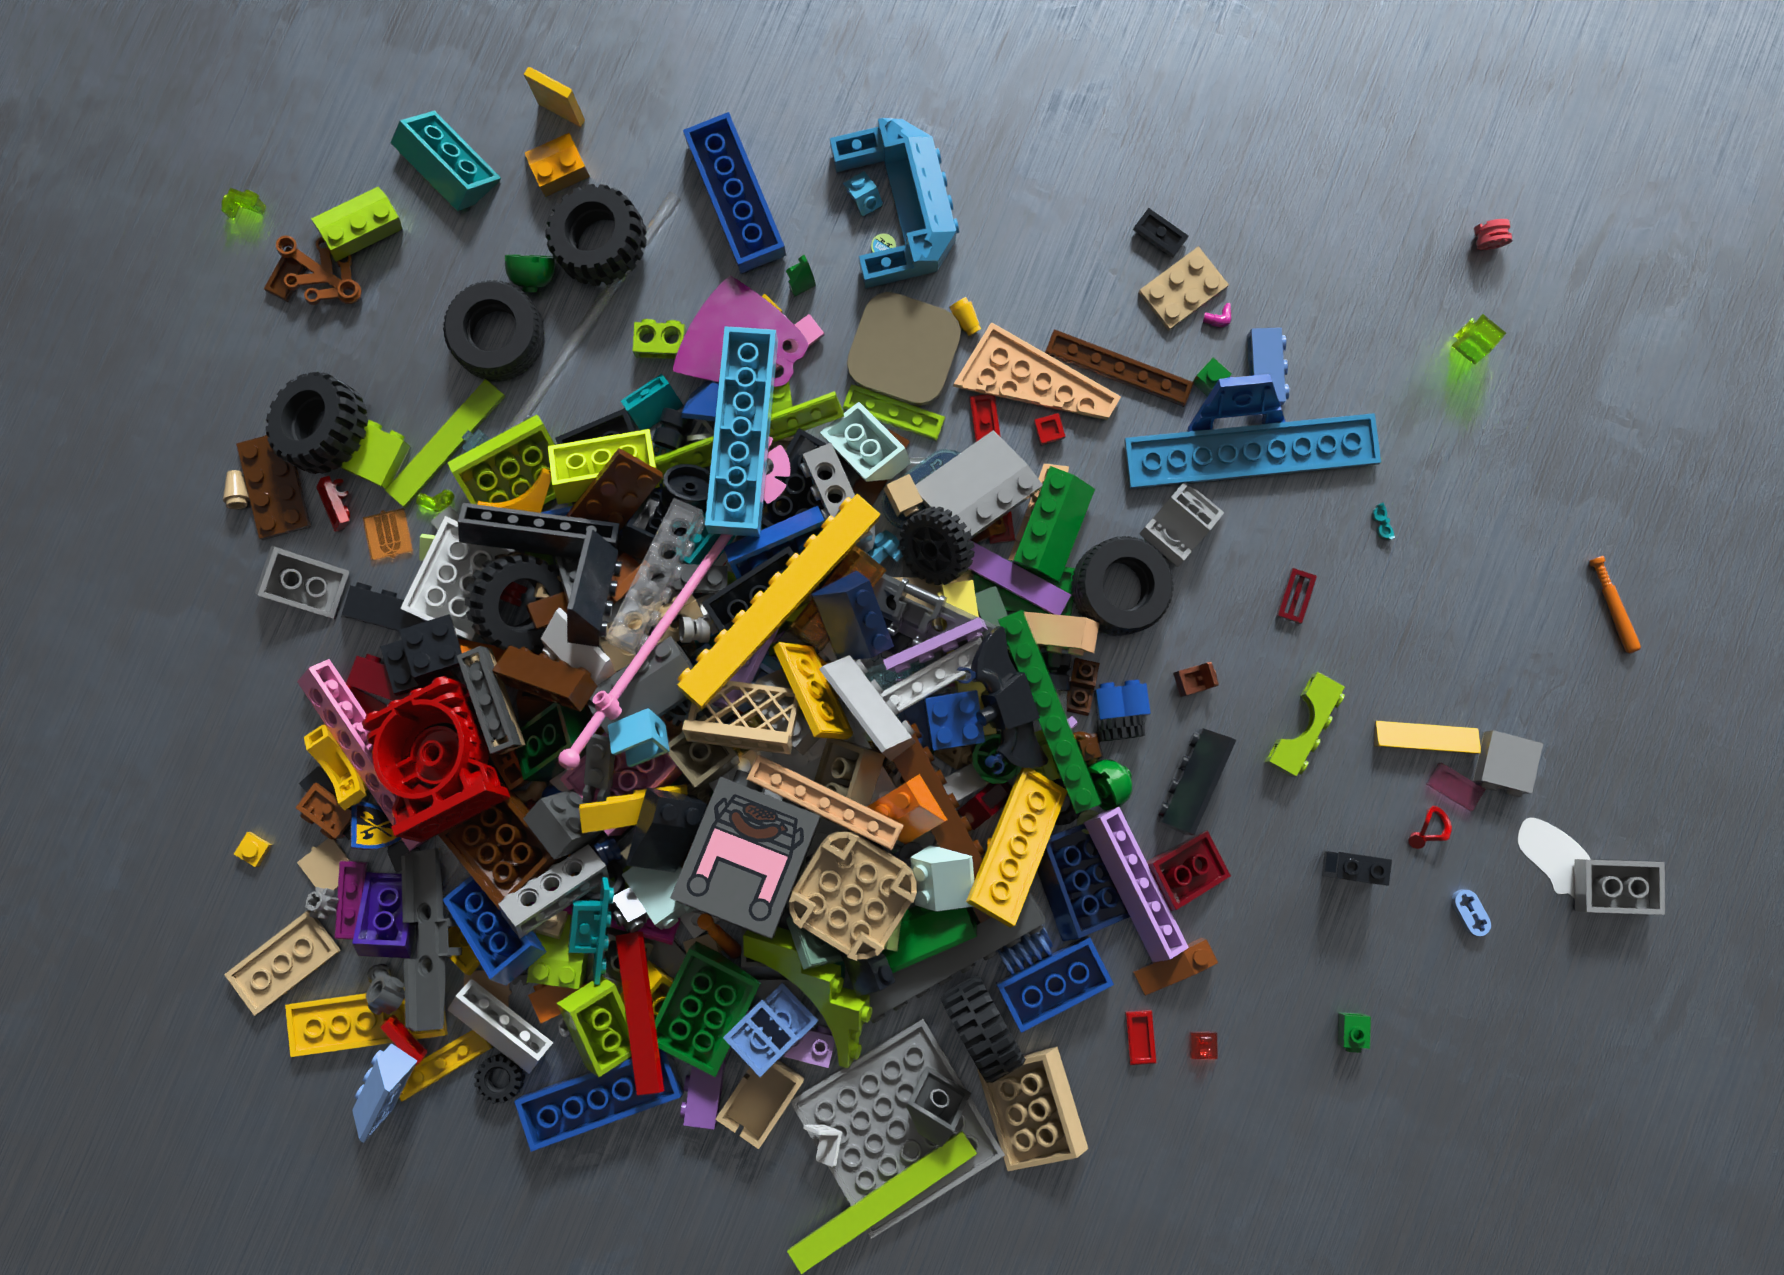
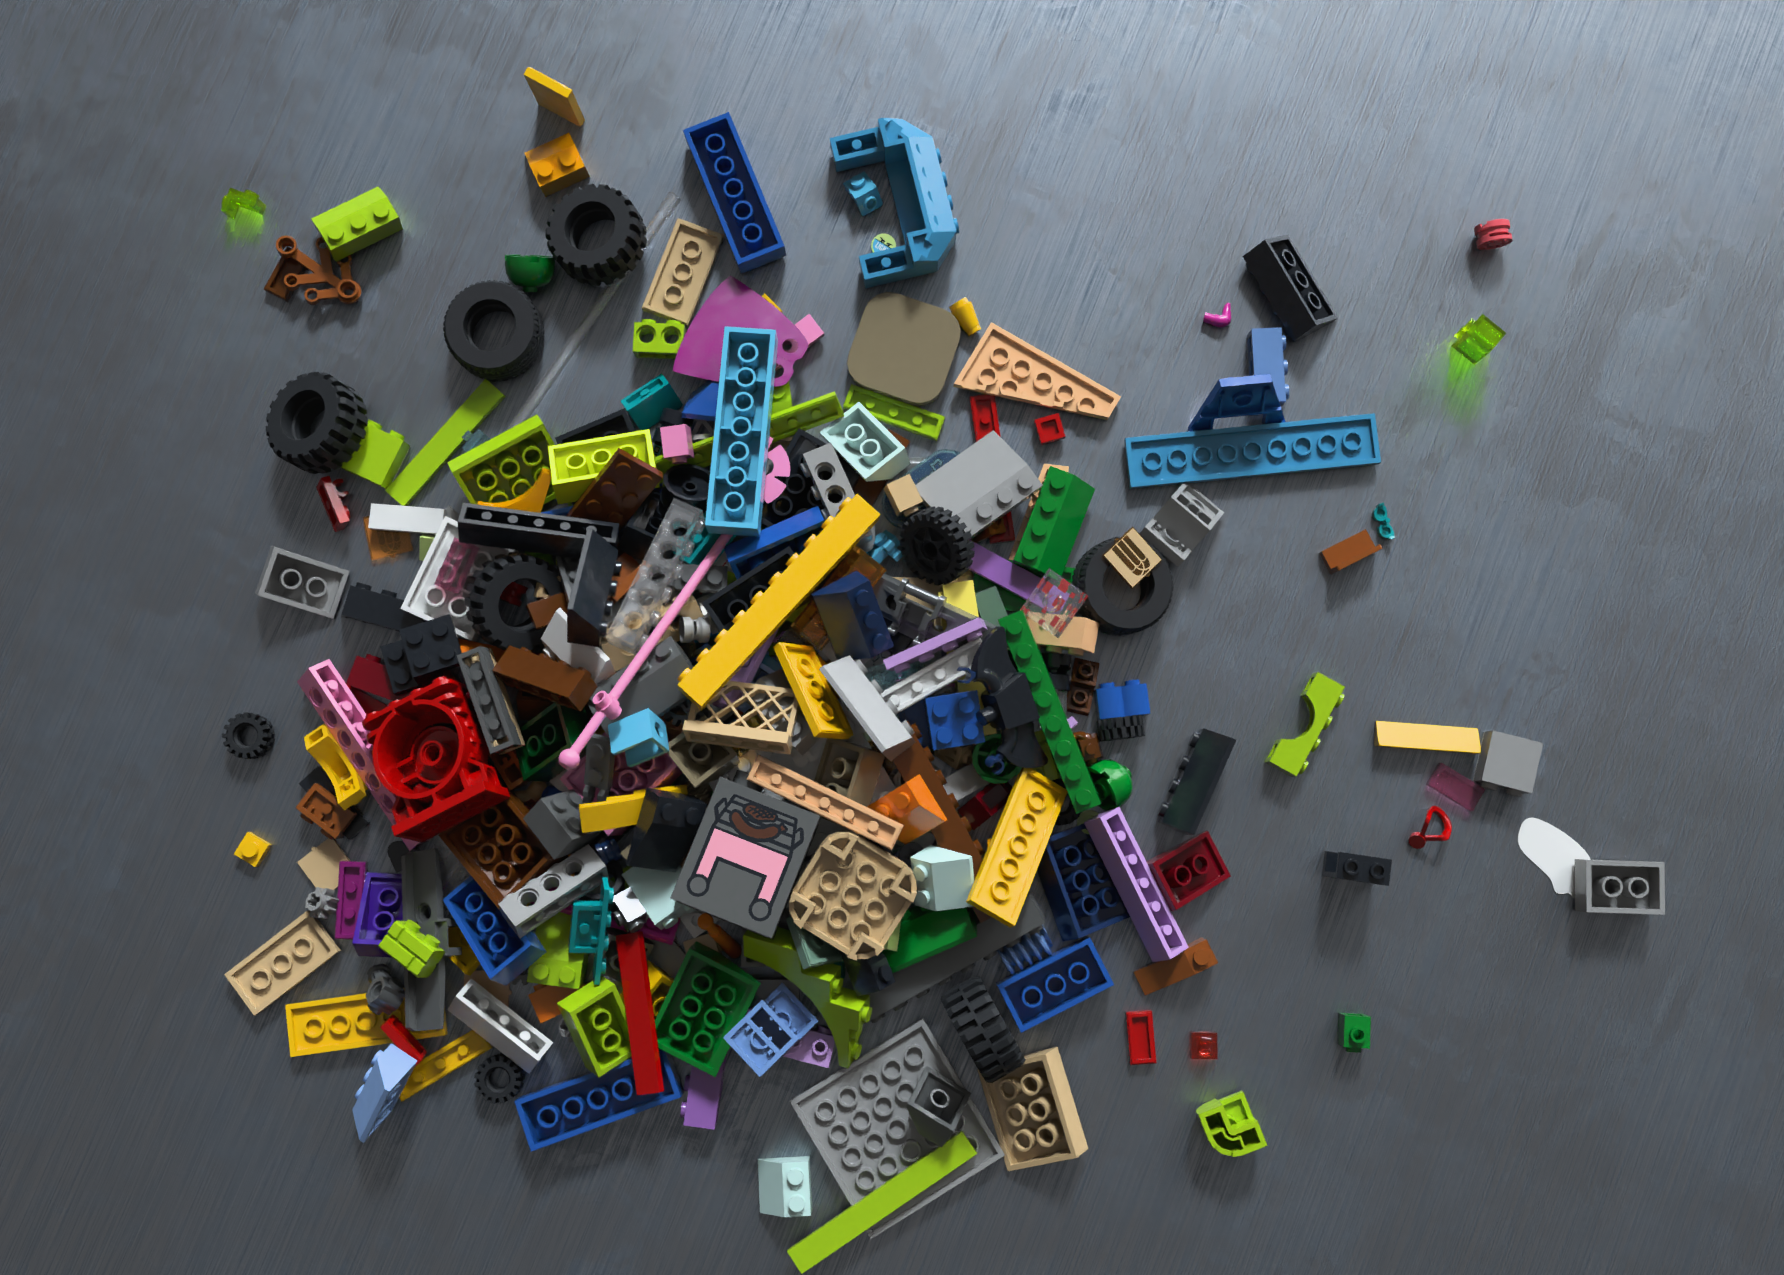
tan cone [223,470,250,510] -> none
reddish brown plate [236,435,311,540] -> none
shield [350,802,401,850] -> none
teal slope [390,111,501,211] -> none
clear neon green arm [416,489,455,512] -> none
tan plate [533,910,568,939] -> none
tan piece [715,1060,805,1149] -> none
green slope [786,255,816,297] -> none
white bracket [803,1125,842,1167] -> none
reddish brown tile [1045,329,1194,407] -> none
black plate [1133,207,1189,258] -> none
tan plate [1138,246,1229,331] -> none
copper bracket [1173,662,1219,697] -> none
green brick [1192,357,1232,397] -> none
dark red tile [1276,568,1317,624] -> none
light blue beam [1452,889,1491,936] -> none
orange piece [1589,556,1641,653] -> none
none -> black tyre [222,712,275,759]
none -> white tile [368,503,447,535]
none -> lime brick [378,919,445,978]
none -> clear pink tile [434,537,480,595]
none -> tan tile [642,218,725,327]
none -> bright pink brick [660,424,694,464]
none -> light aqua slope [758,1156,812,1217]
none -> clear tile [1020,568,1088,638]
none -> piece [1102,526,1162,589]
none -> lime brick [1196,1091,1267,1157]
none -> black slope [1243,234,1338,341]
none -> dark orange panel [1319,529,1383,575]

